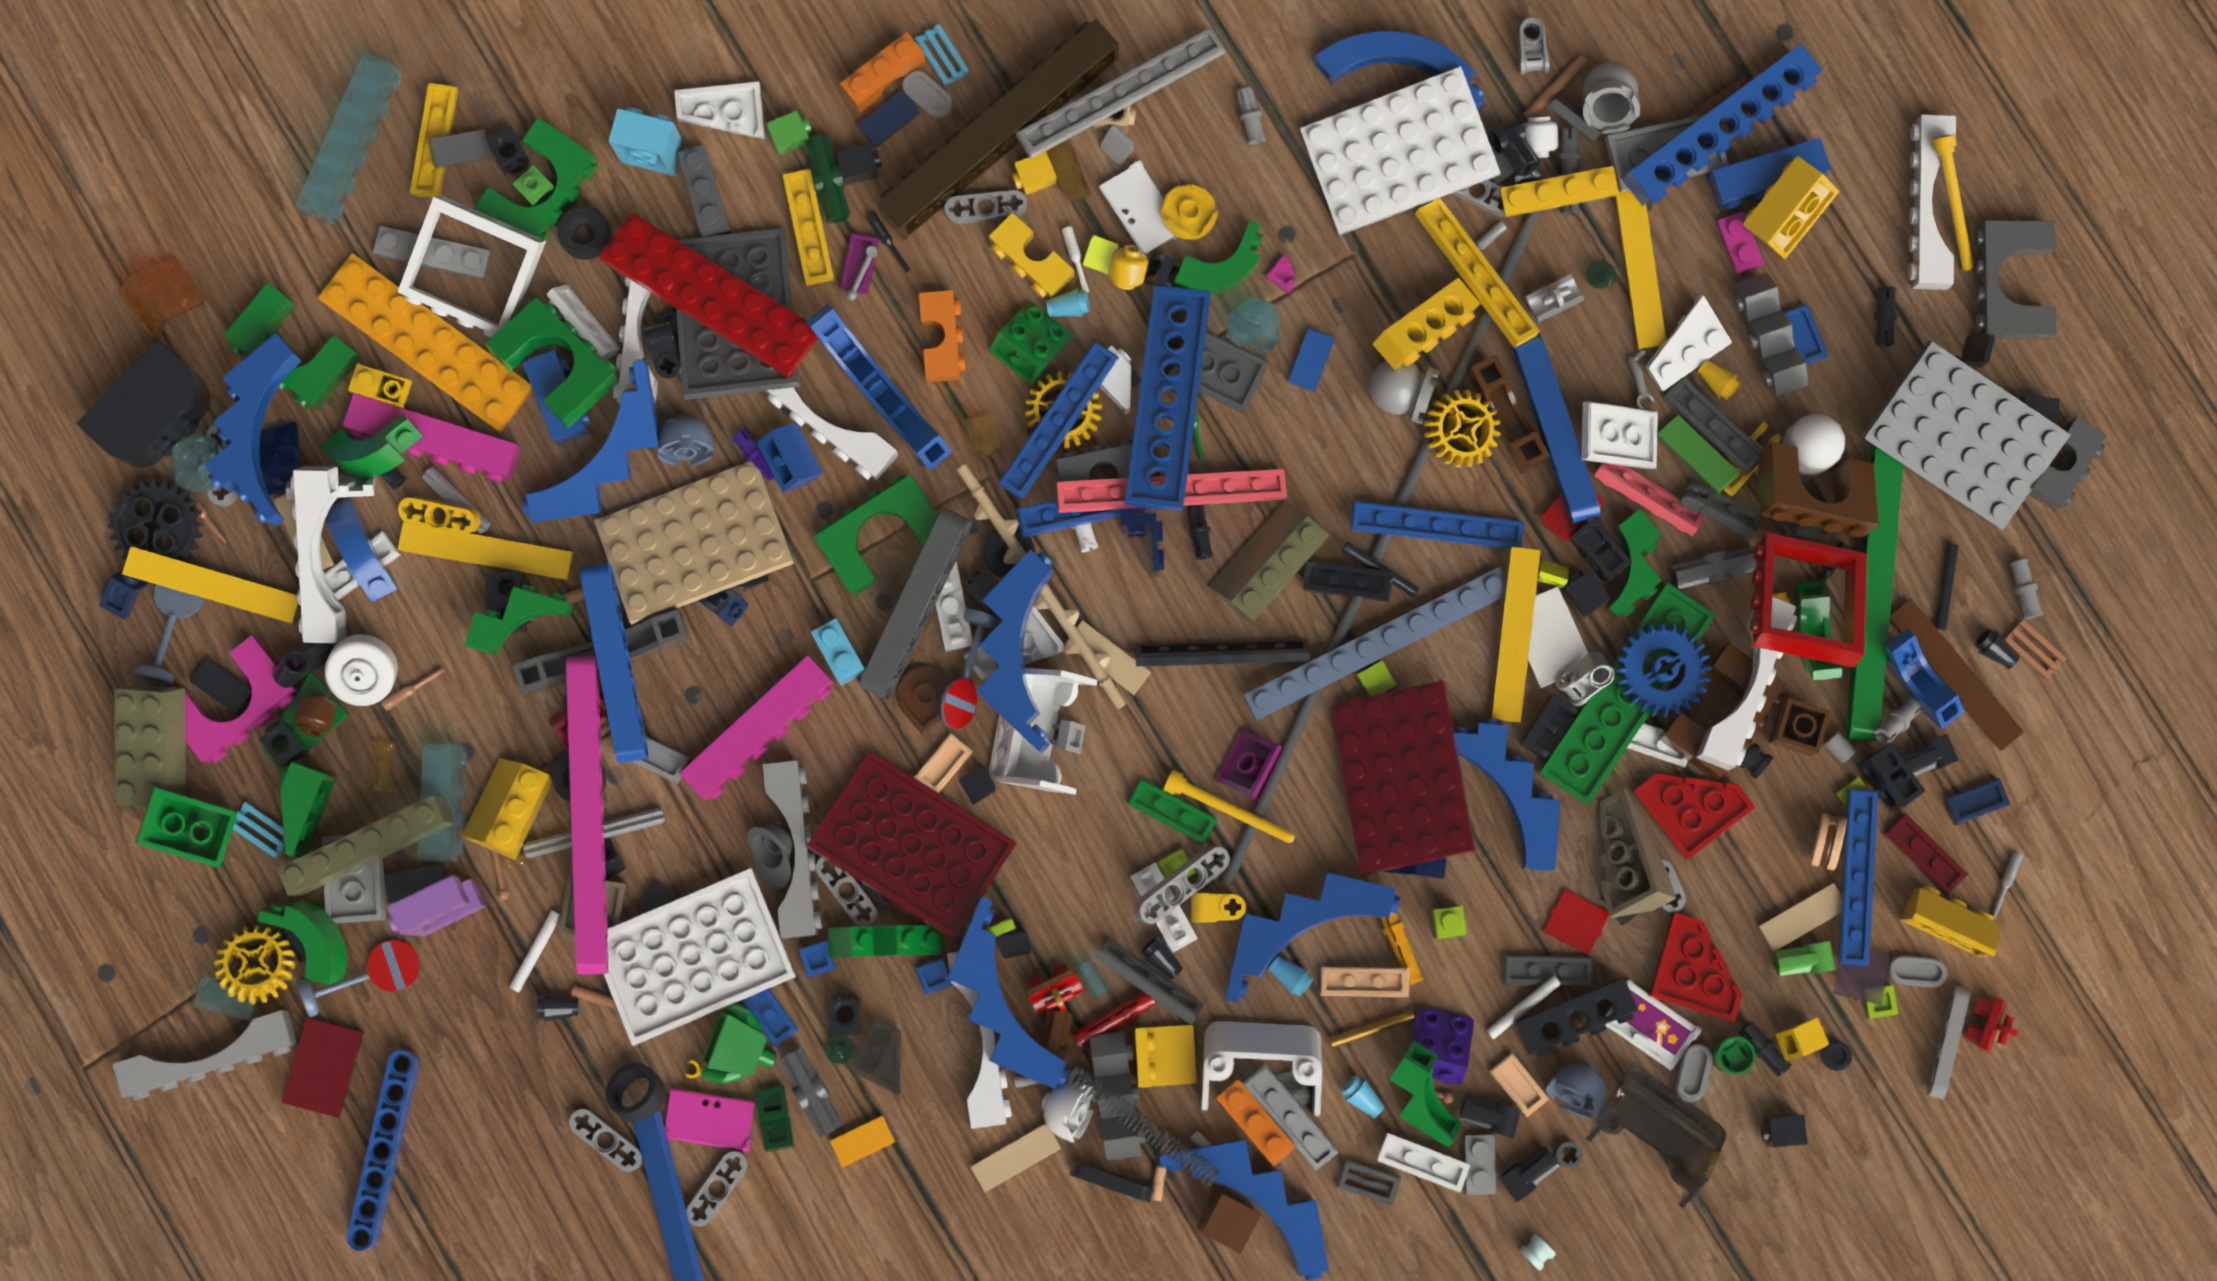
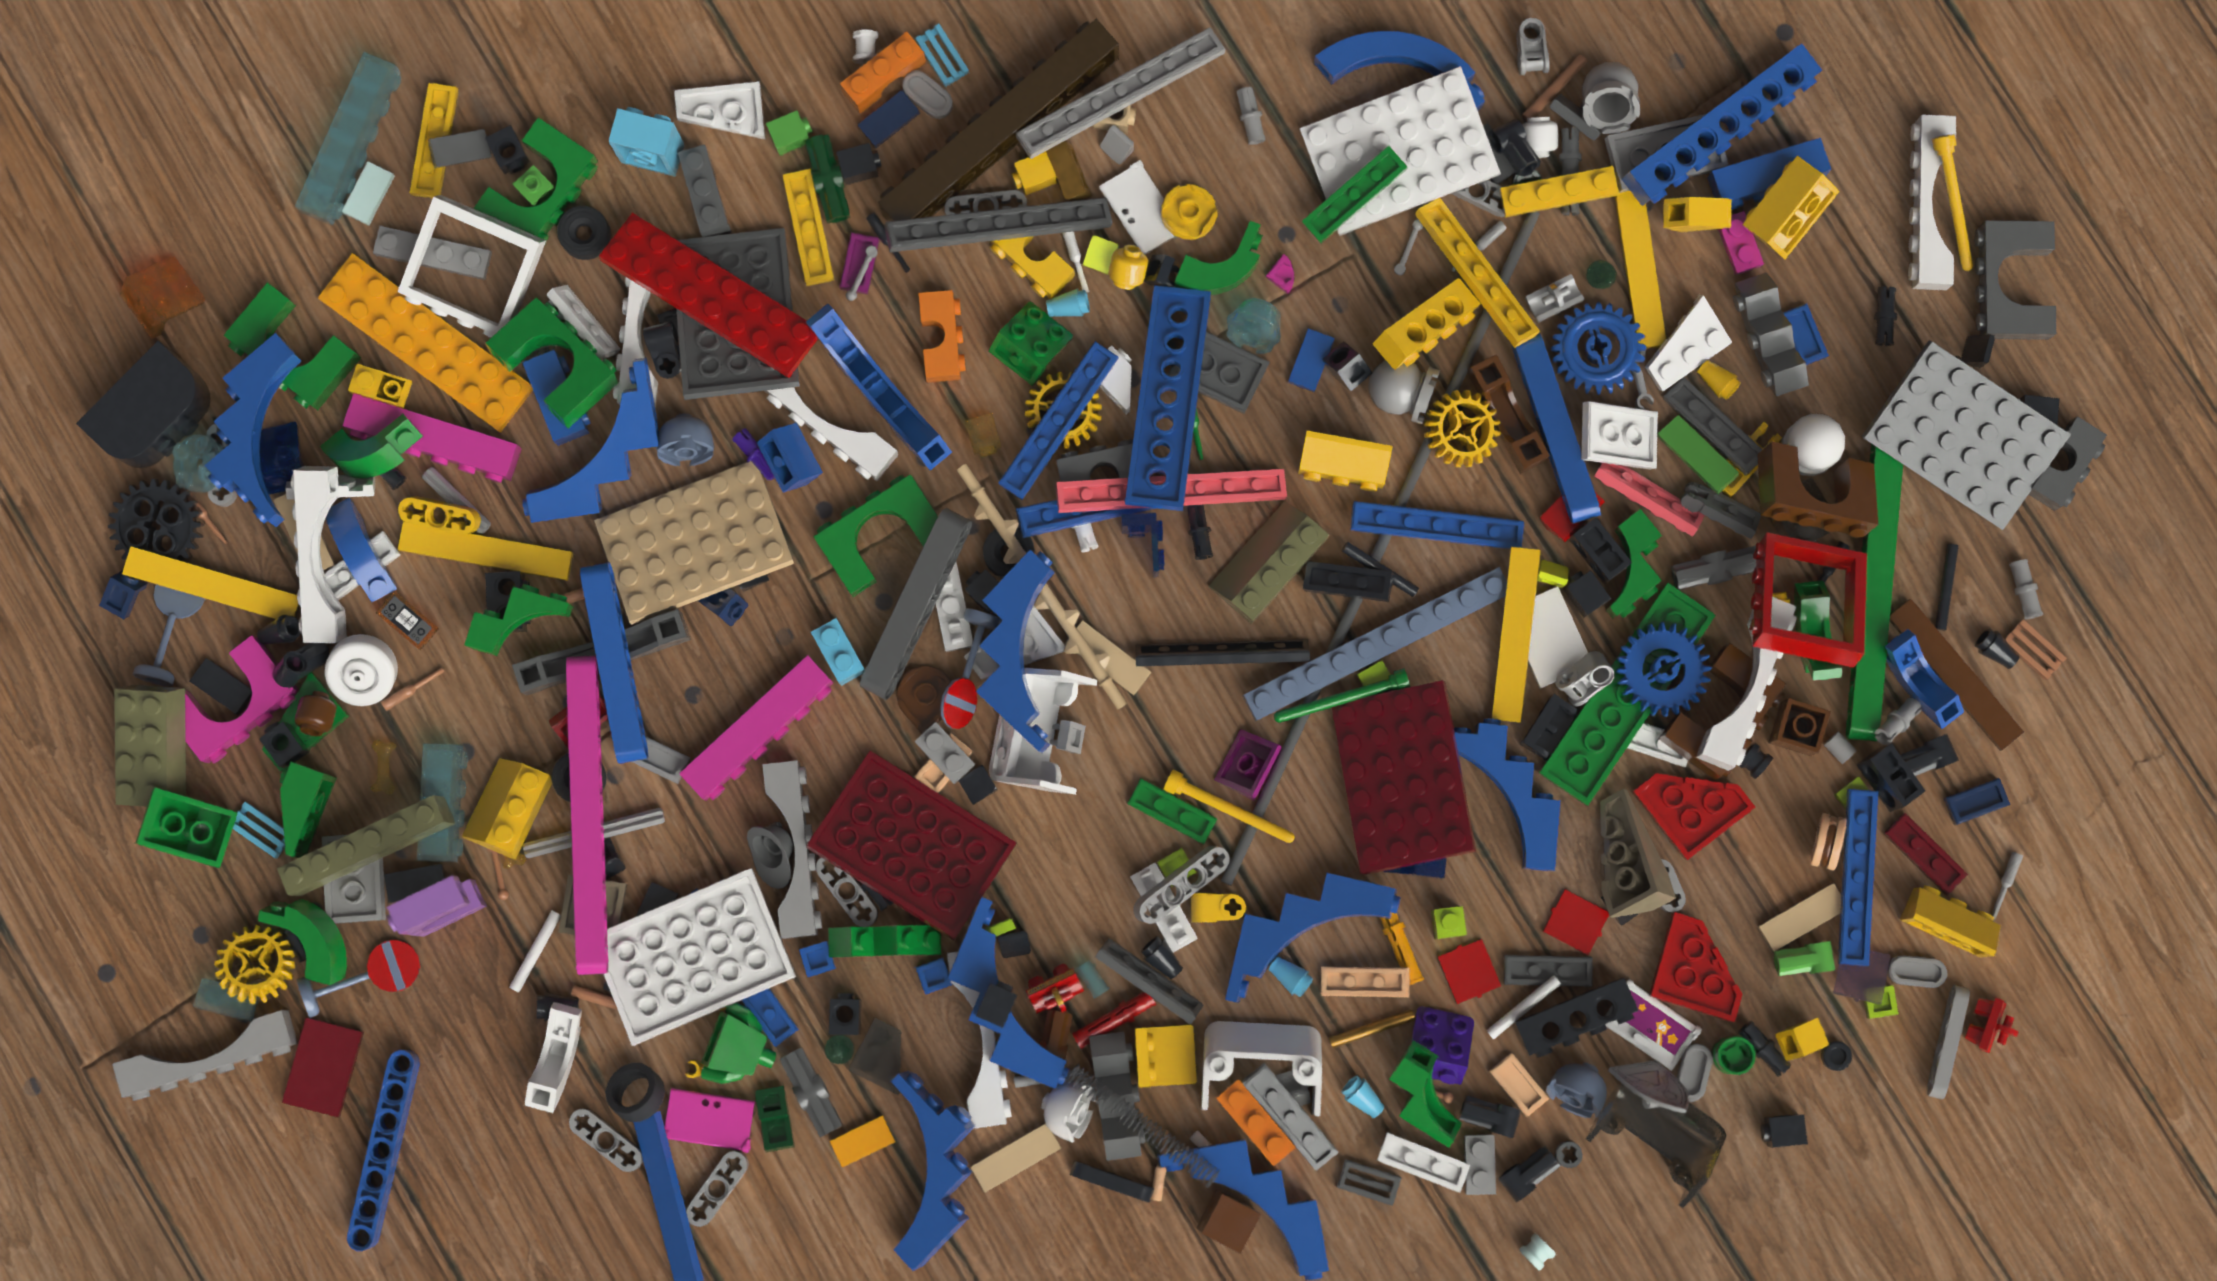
none -> black cone [257,615,300,645]
none -> light aqua tile [342,161,395,226]
none -> tile [376,591,439,651]
none -> white arch [525,1002,582,1113]
none -> white bush [853,30,878,64]
none -> dark grey tile [884,197,1113,252]
none -> blue arch [891,1071,976,1271]
none -> light grey plate [915,722,975,784]
none -> black brick [976,980,1017,1028]
none -> green piece [1274,668,1410,723]
none -> yellow slope [1298,431,1393,492]
none -> green plate [1302,146,1408,244]
none -> black brick [1322,341,1372,391]
none -> light grey hinge [1394,220,1423,276]
none -> red piece [1437,939,1501,1004]
none -> blue gear [1551,302,1647,395]
none -> light grey shield [1609,1060,1689,1113]
none -> yellow slope [1663,197,1731,232]

